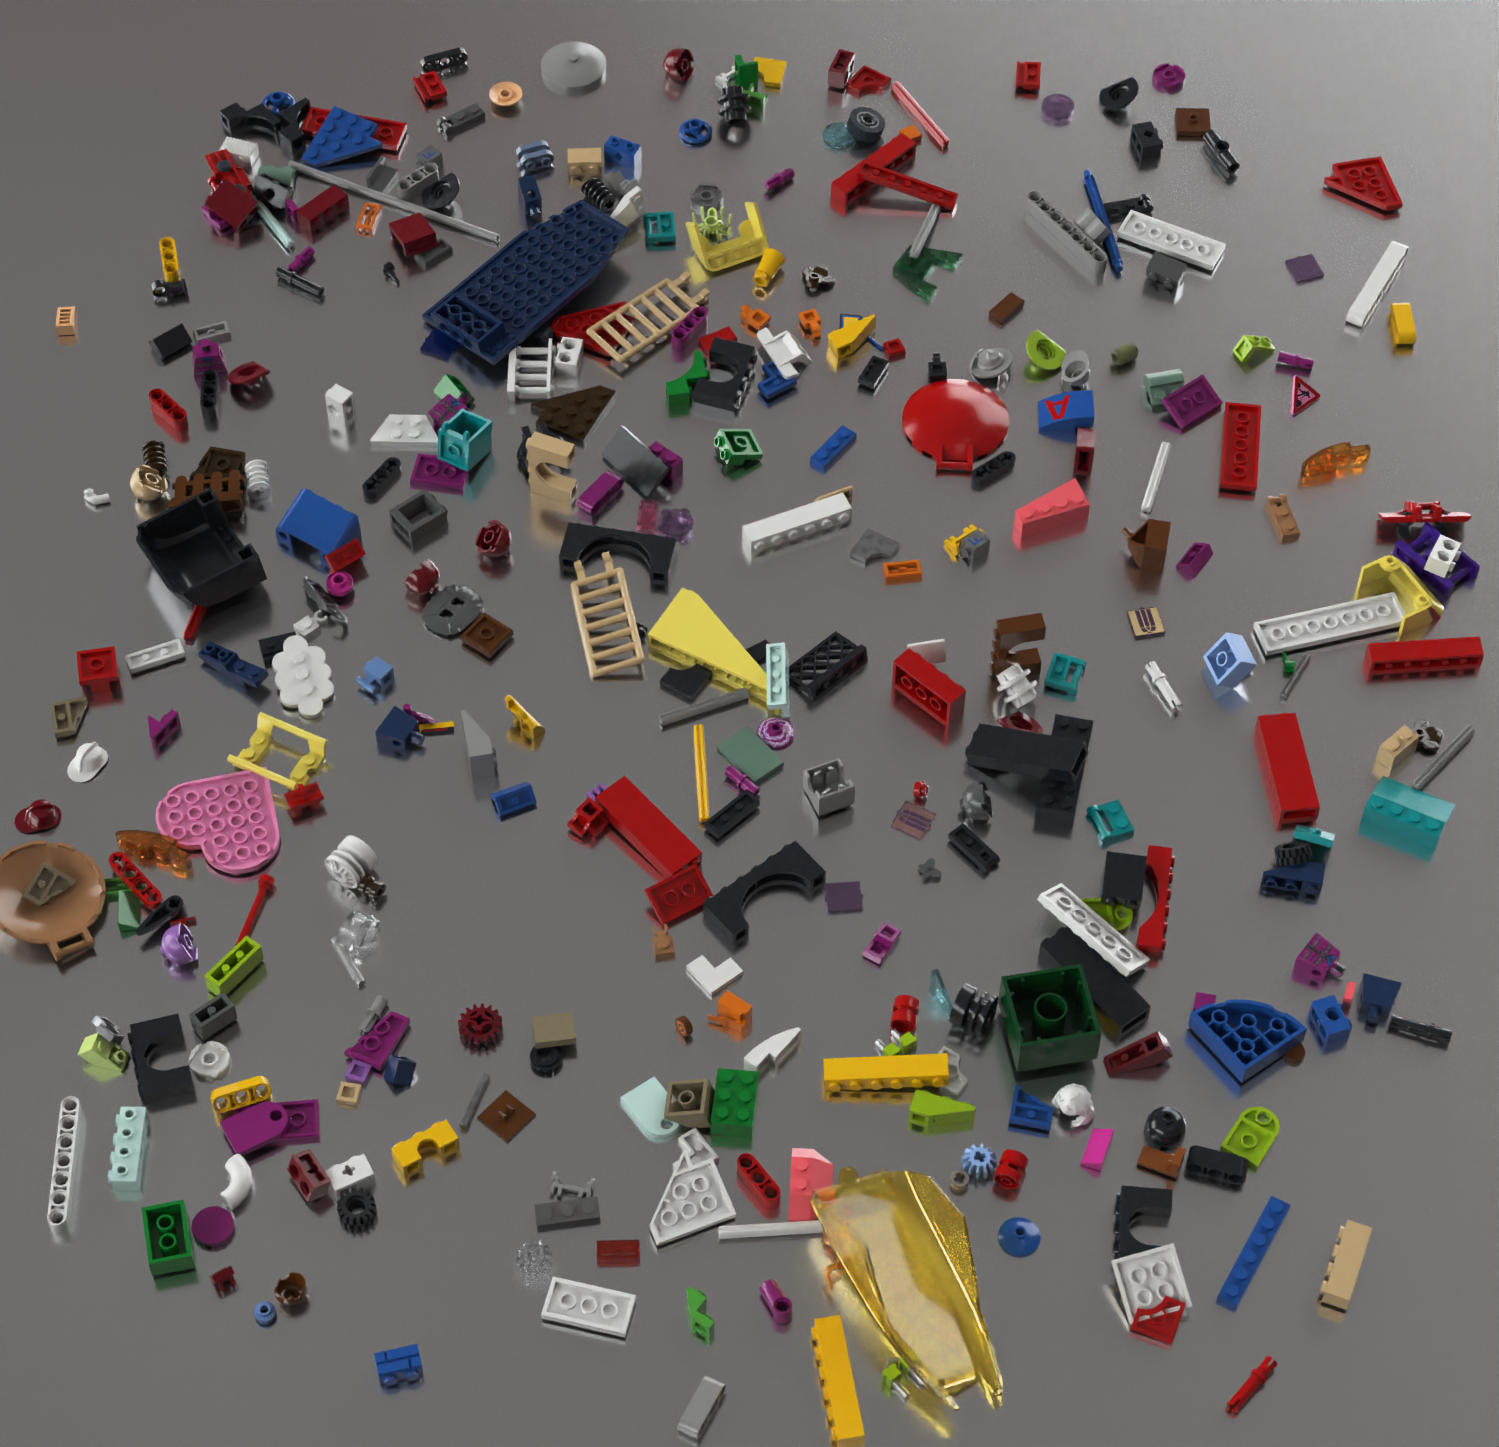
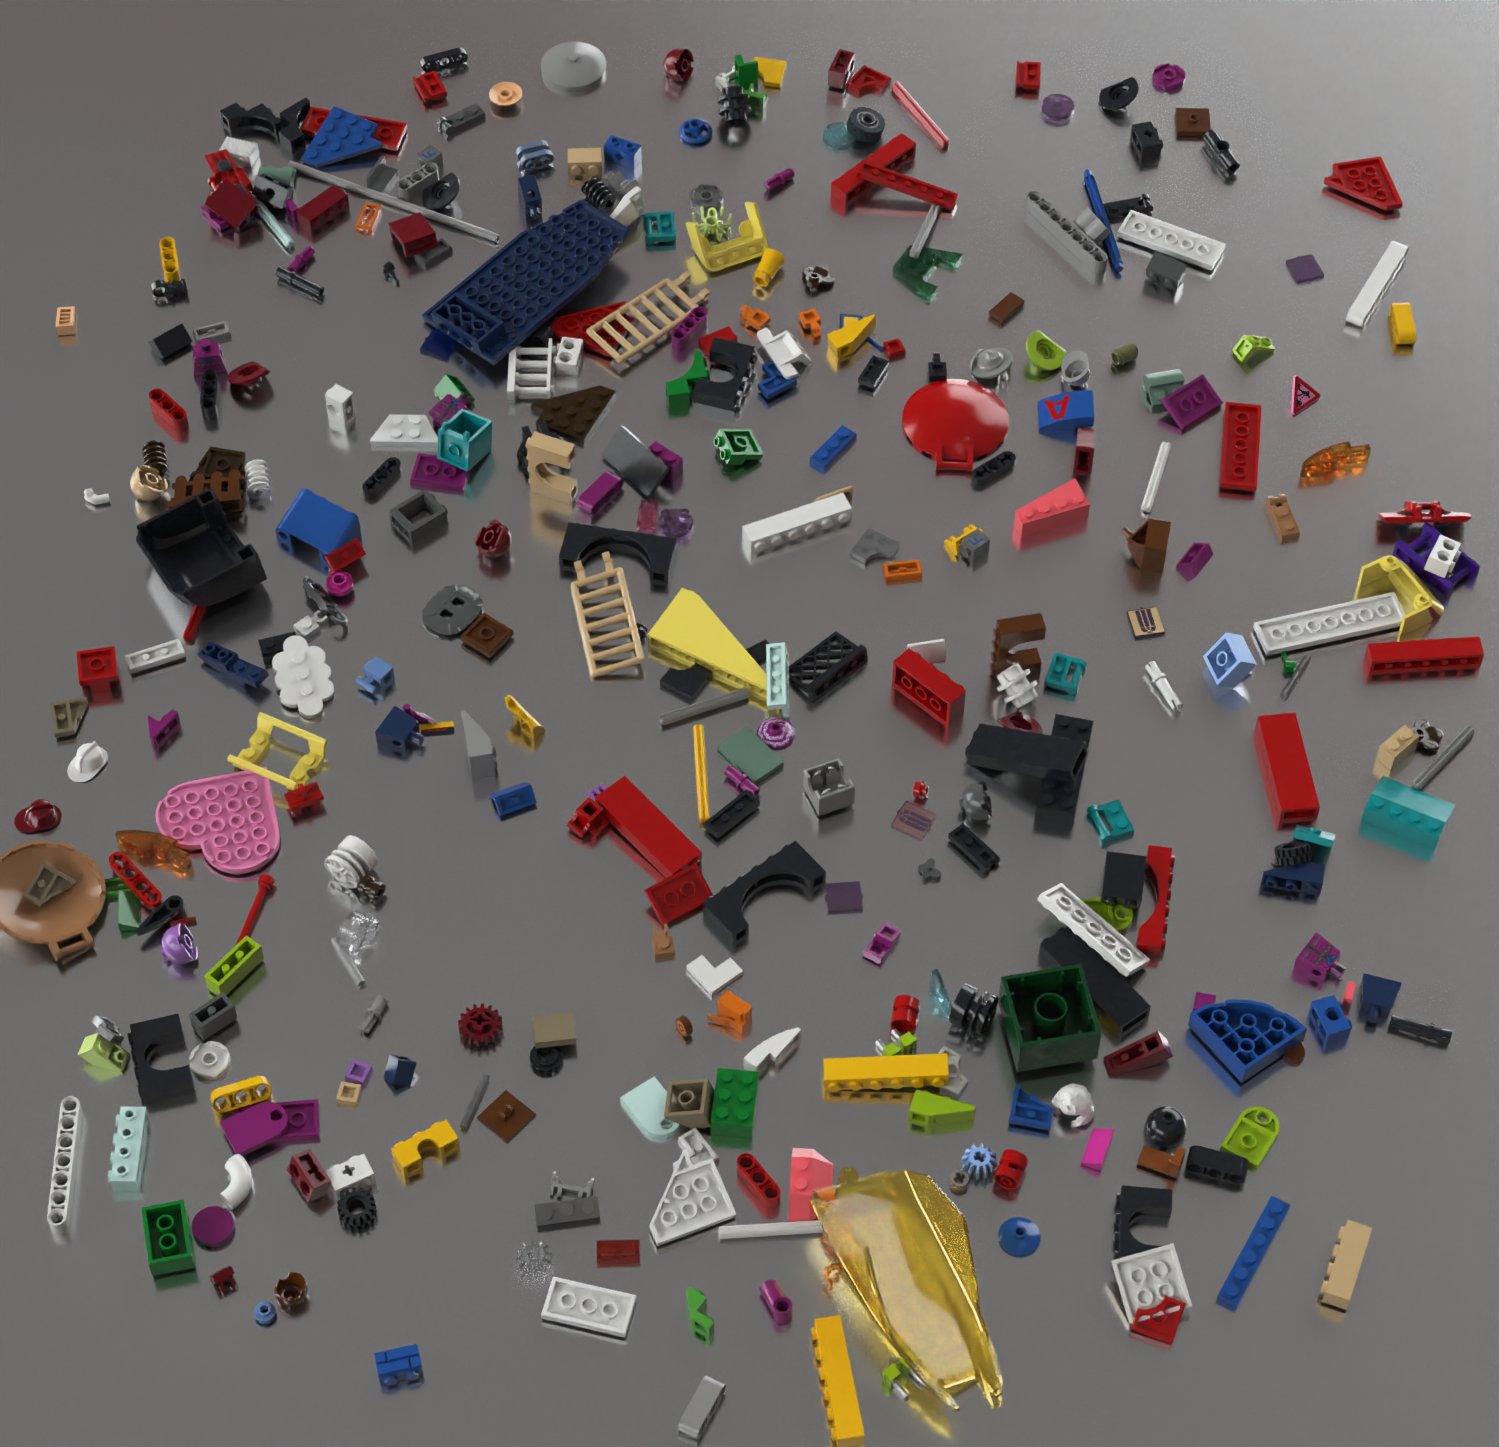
blue piece [262,92,295,117] -> none
magenta wing [344,1011,410,1071] -> none
dark red cylinder [404,559,441,596] -> none
orange tile [899,125,922,142] -> none
red pin [1227,1356,1278,1413] -> none
magenta pin [1277,351,1314,370] -> none

